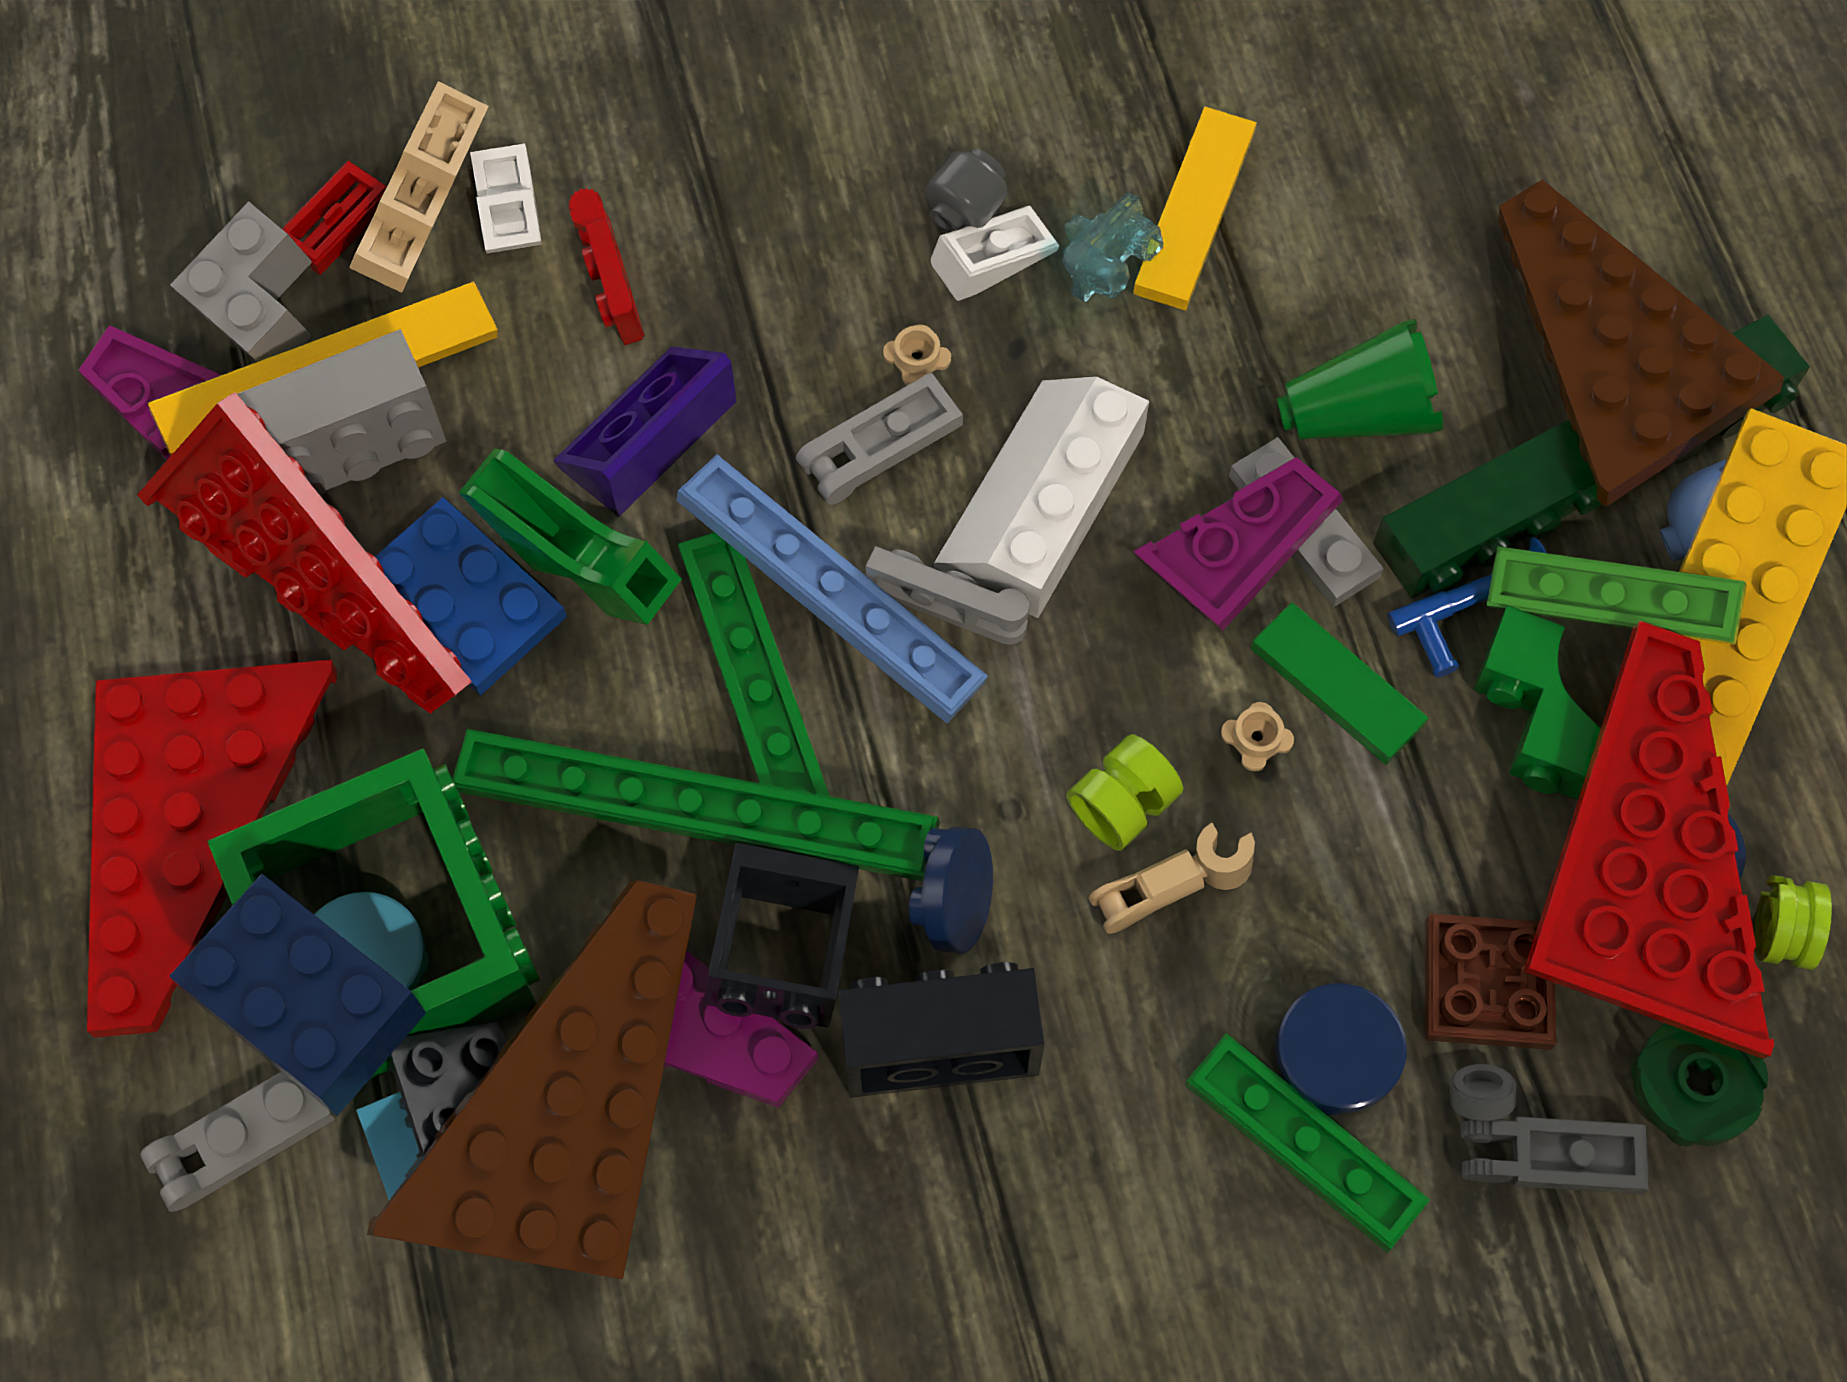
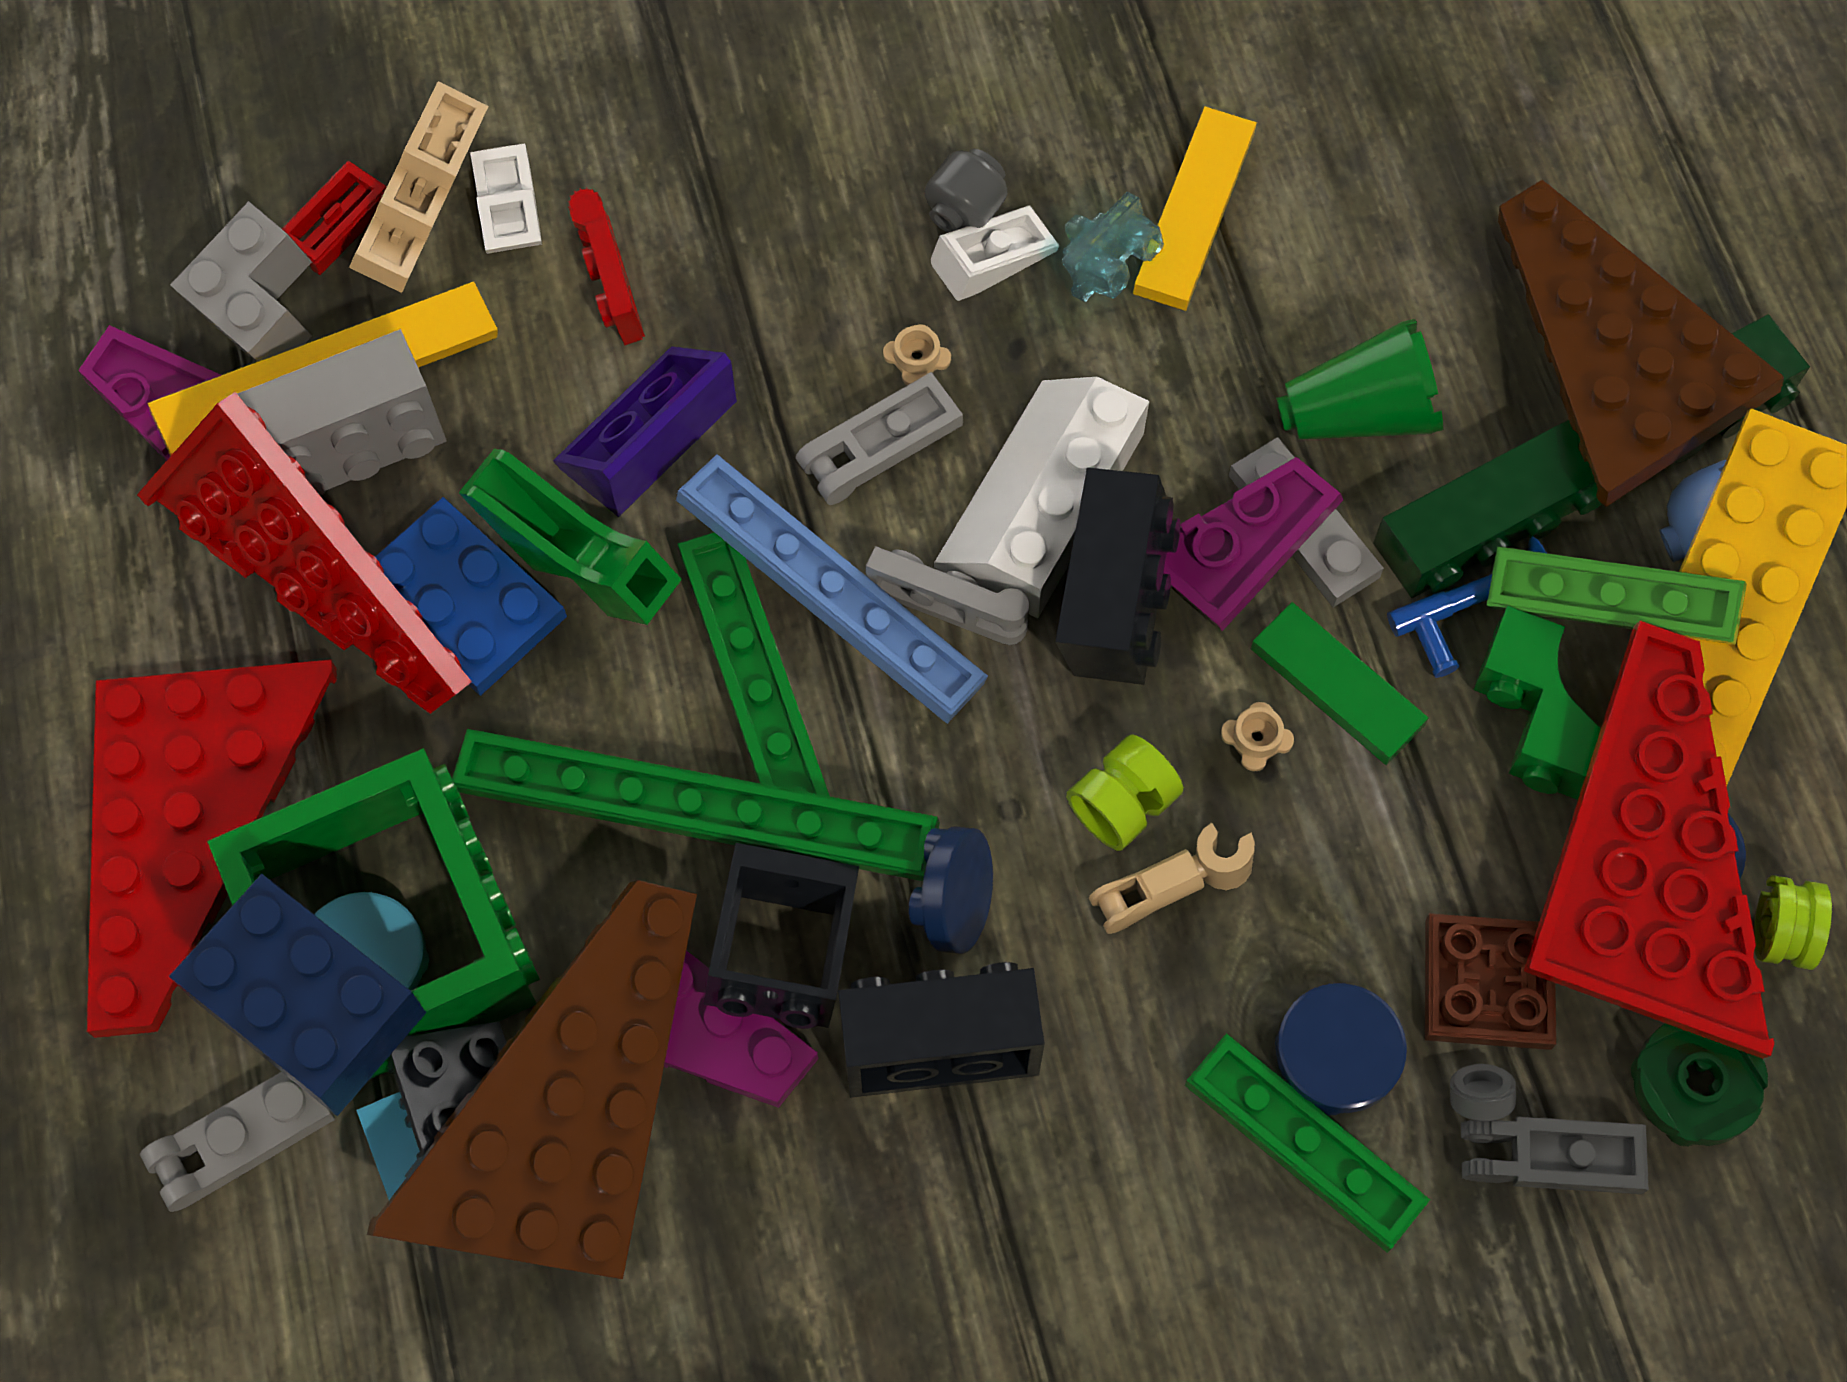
none -> black brick [1055,467,1180,685]

